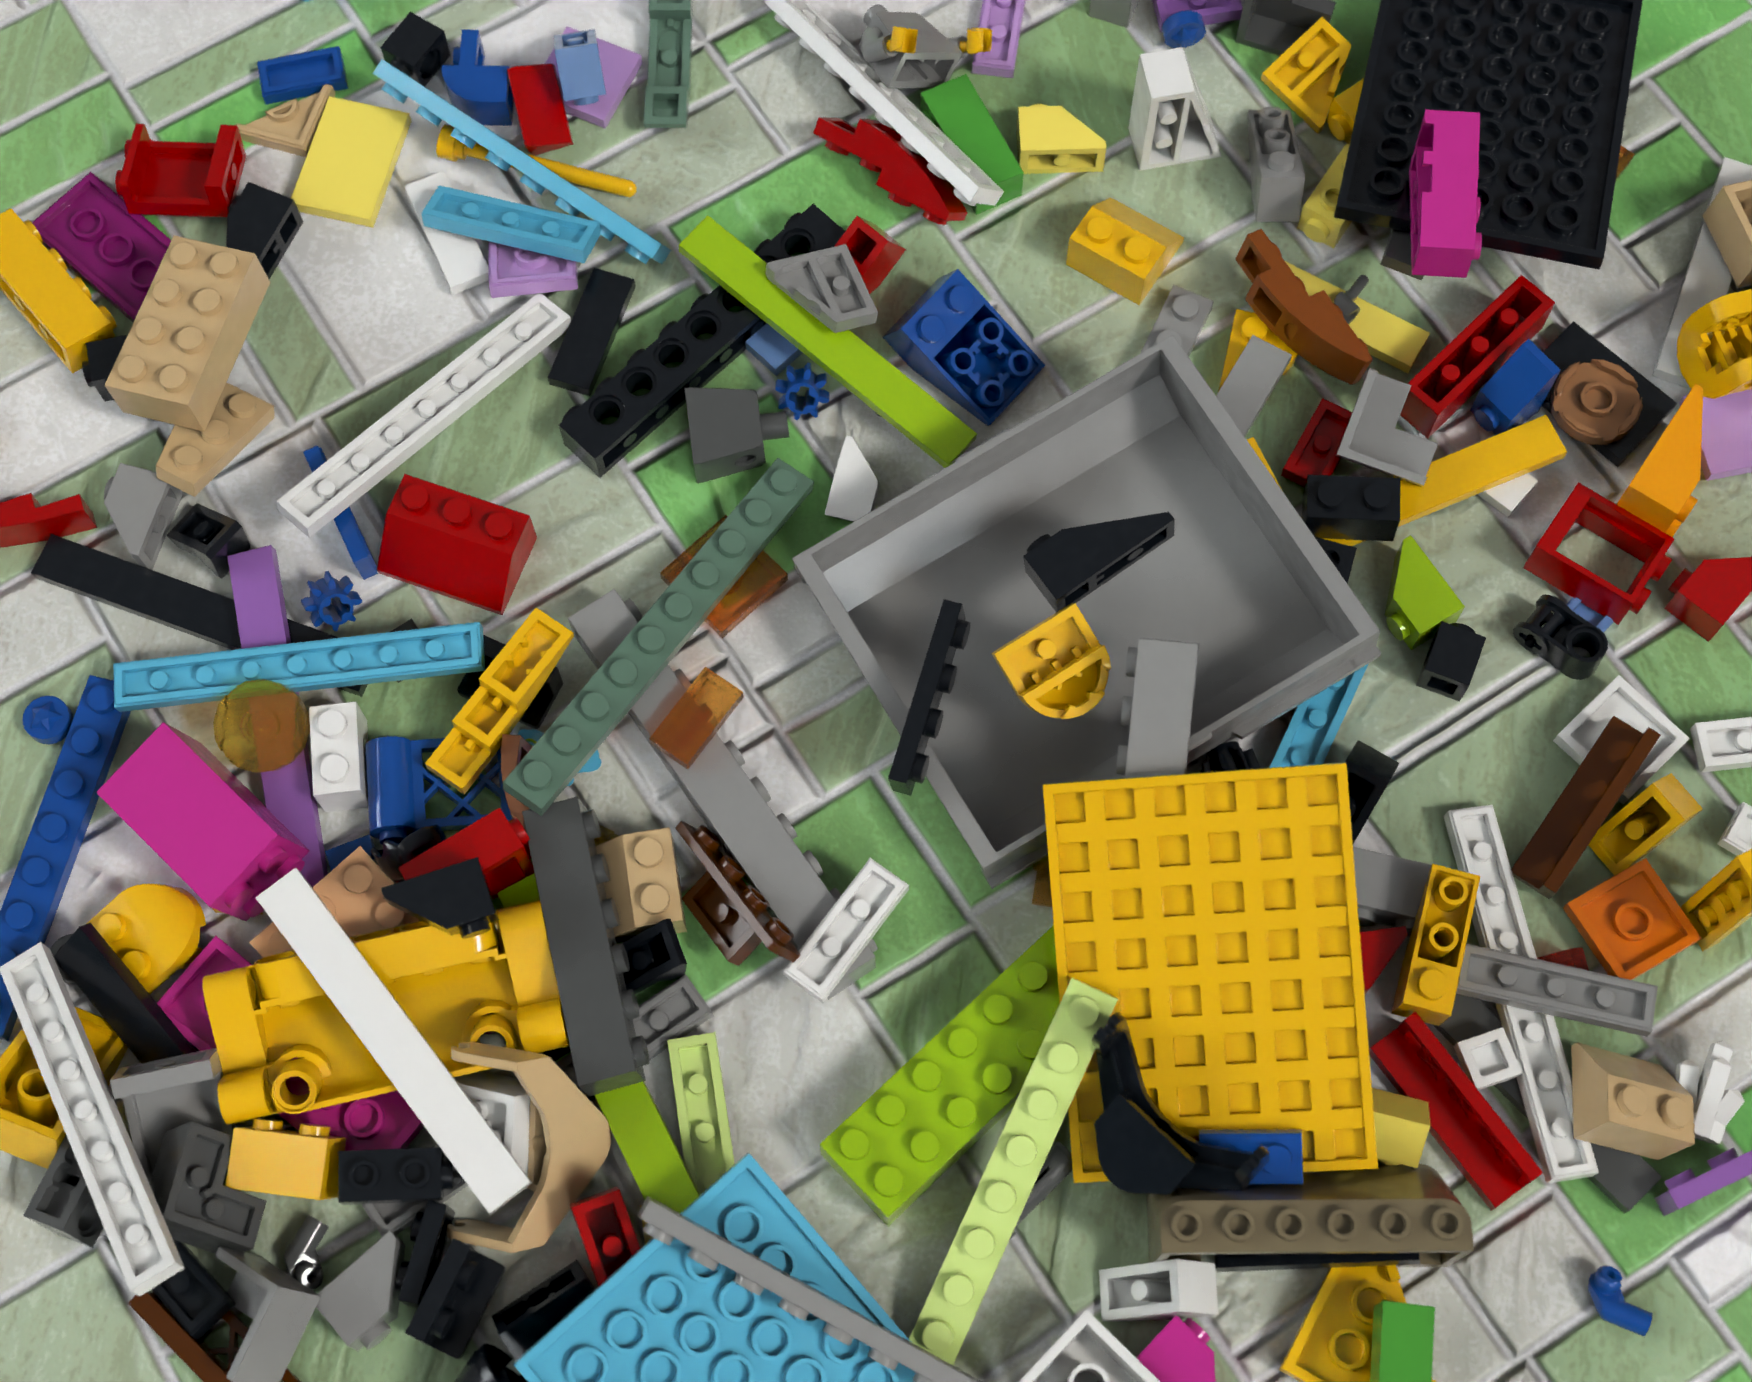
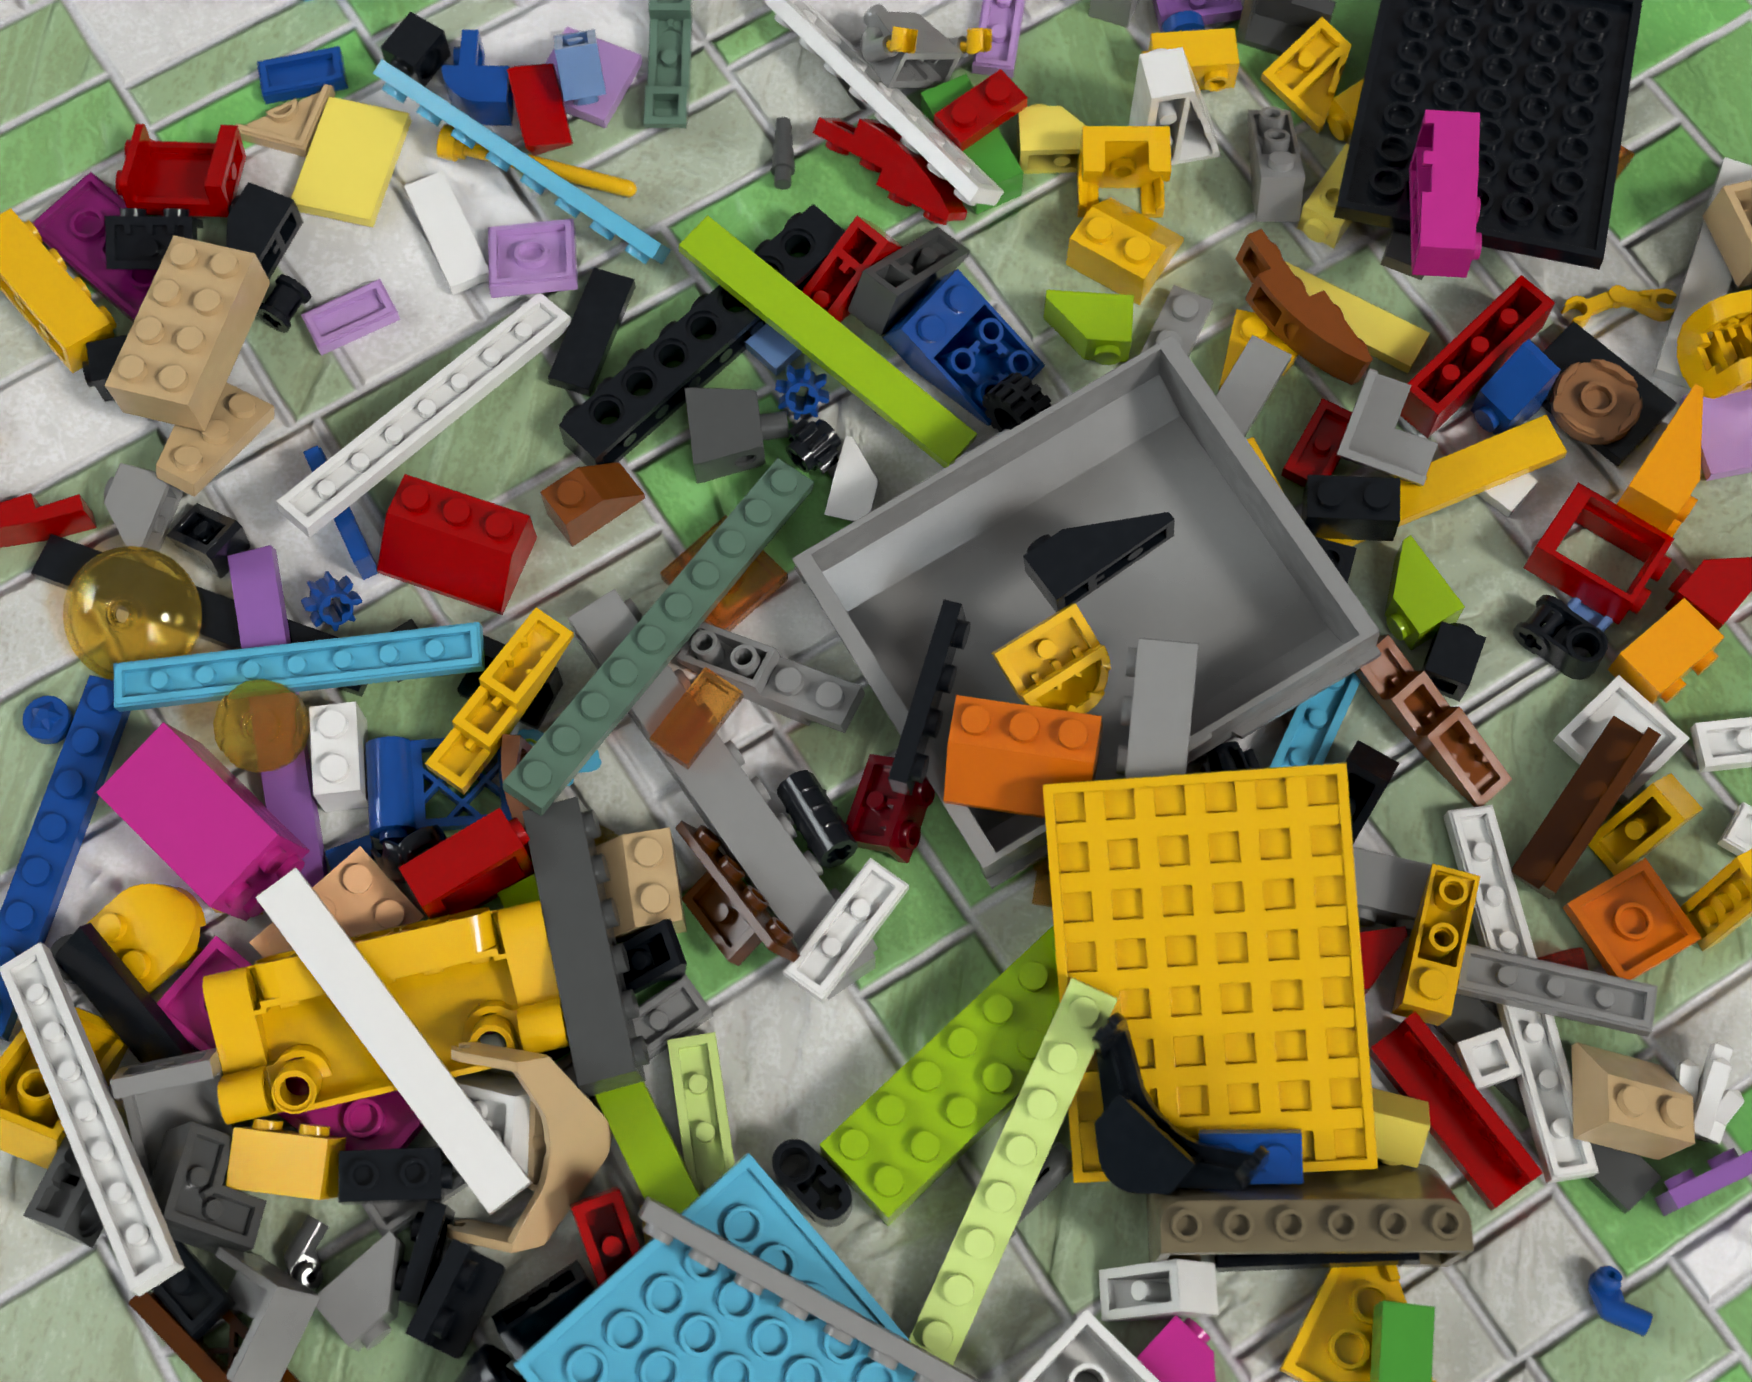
black slope [381,857,499,939] -> none
medium azure plate [421,185,601,264] -> none
light grey wing [765,244,878,333] -> none
dark grey hand [1334,275,1369,324] -> none
none -> clear yellow dish [63,546,202,681]
none -> black bracket [105,208,203,270]
none -> black bush [256,274,312,333]
none -> lavender tile [301,279,400,356]
none -> dark orange slope [540,462,645,547]
none -> light grey slope [676,622,865,733]
none -> dark grey animal [771,117,795,190]
none -> black beam [772,1139,853,1227]
none -> black axle [777,770,858,868]
none -> black gear [786,418,841,474]
none -> dark red bracket [846,754,935,863]
none -> dark grey slope [848,227,970,336]
none -> red plate [934,69,1028,151]
none -> orange slope [943,695,1103,818]
none -> black tyre [982,372,1051,433]
none -> lime slope [1043,289,1134,365]
none -> yellow panel [1077,126,1172,218]
none -> yellow brick [1141,28,1240,91]
none -> dark orange slope [1354,634,1512,807]
none -> yellow piece [1561,285,1677,328]
none -> light orange brick [1607,598,1725,704]

